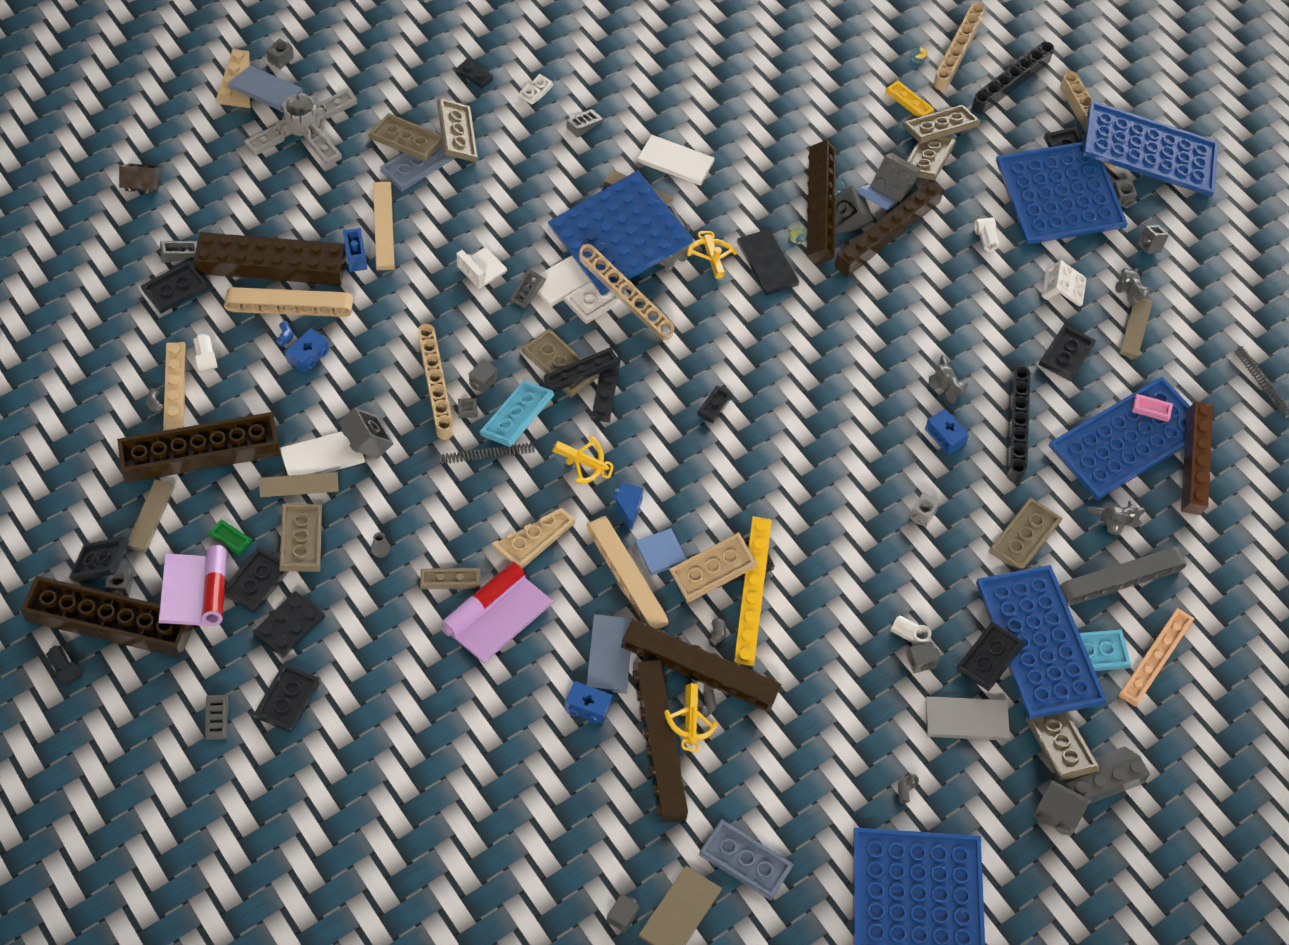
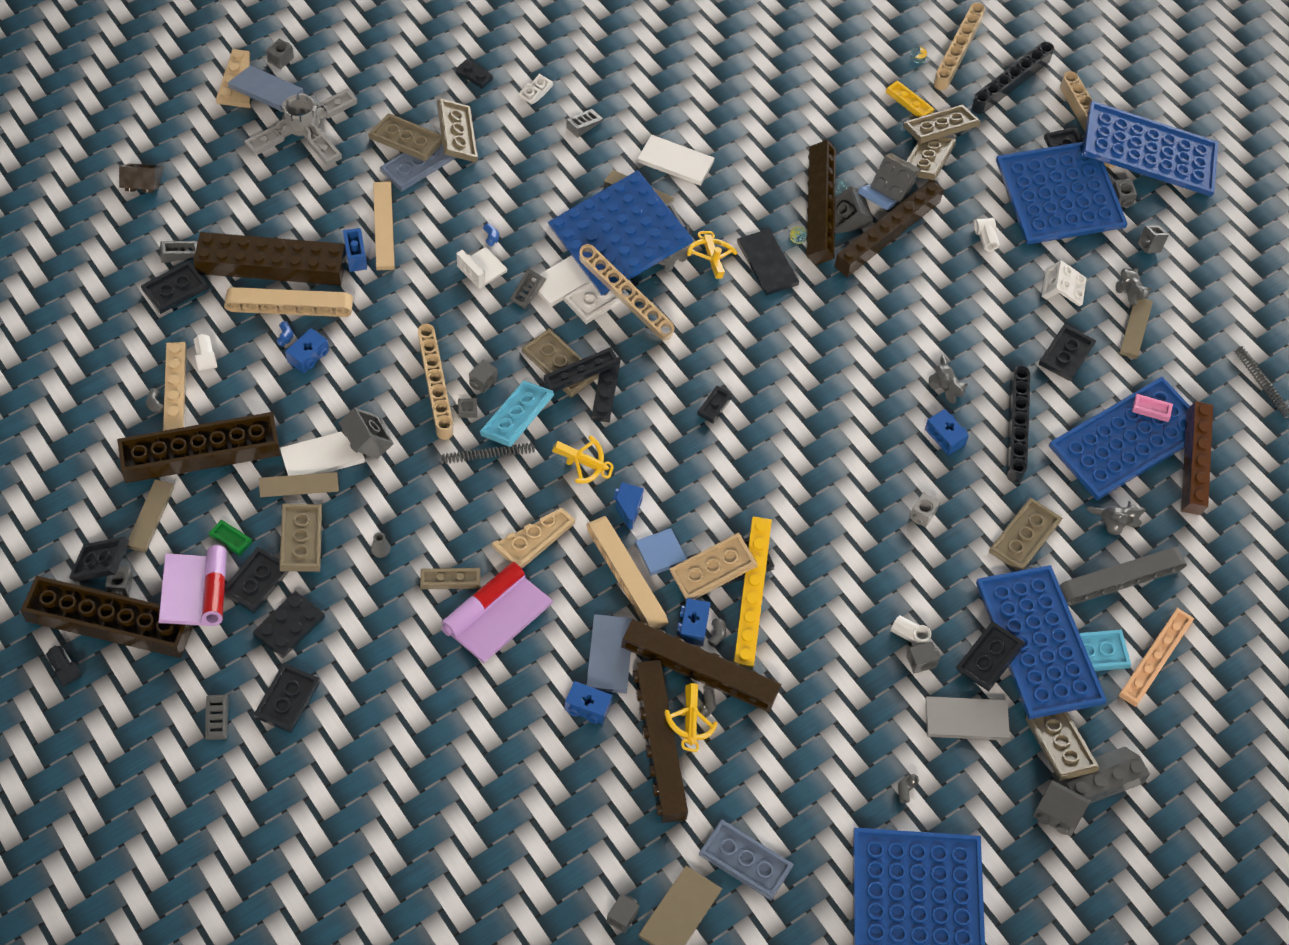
none -> blue arm [483,223,499,247]
none -> blue brick [677,598,711,646]

